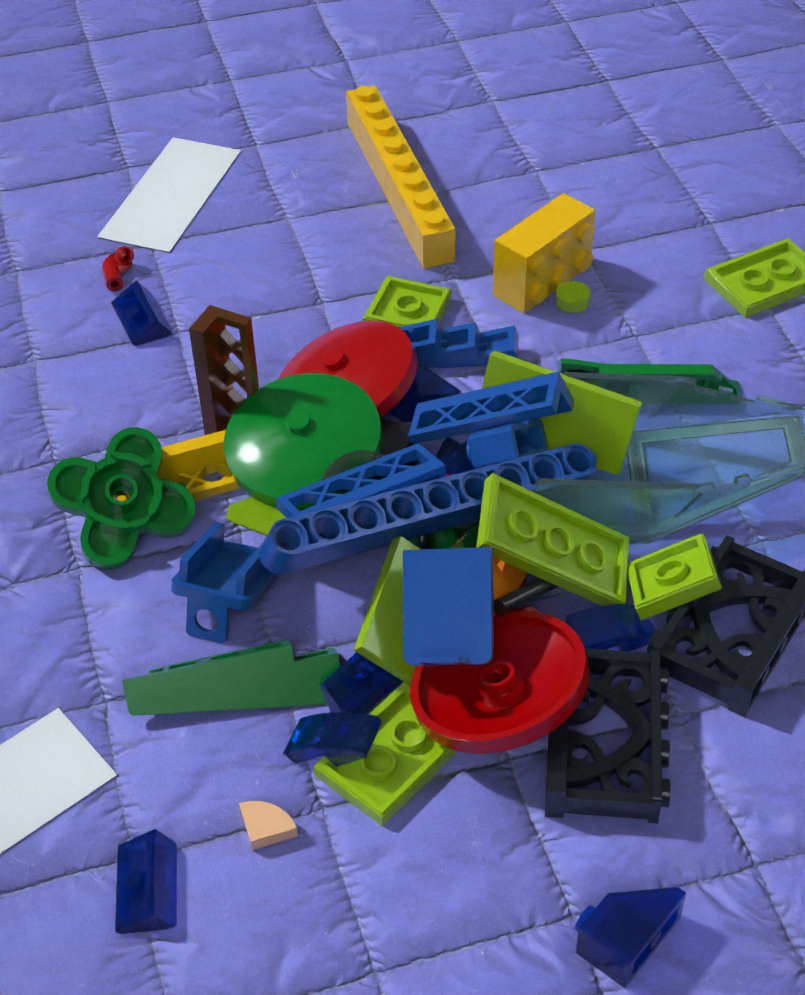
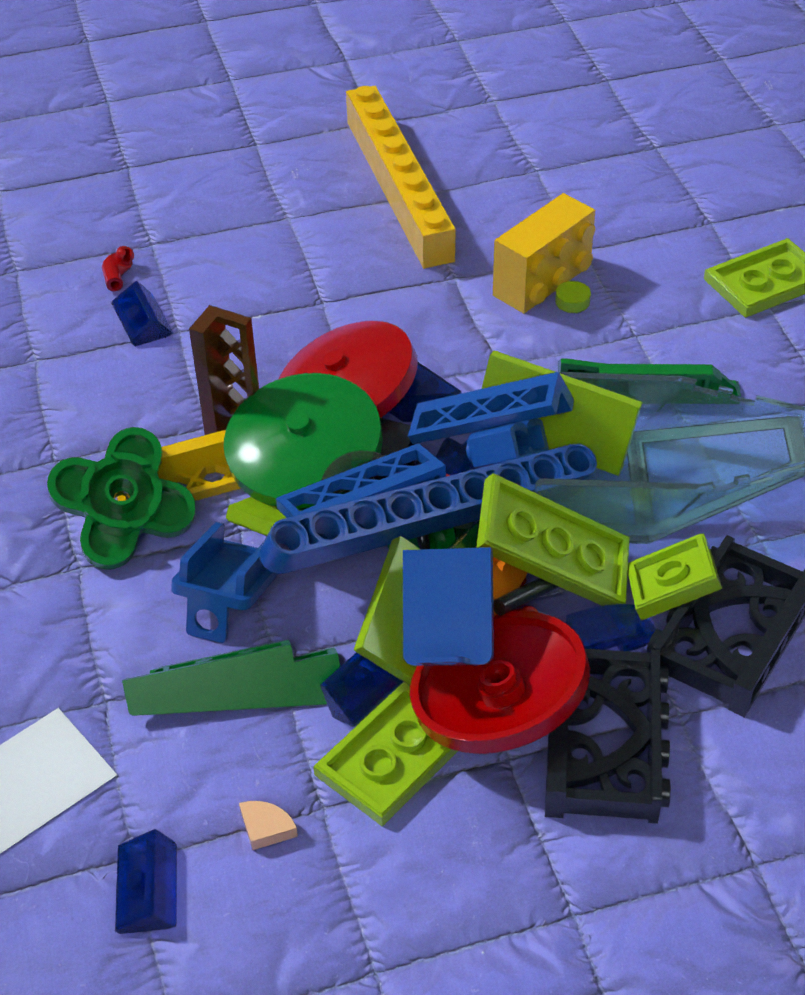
white sticker [97,137,241,252] -> none
clear blue slope [283,712,383,767] -> none
lime tile [363,276,452,327] -> none
blue slope [399,319,519,368] -> none
clear blue slope [575,887,686,988] -> none

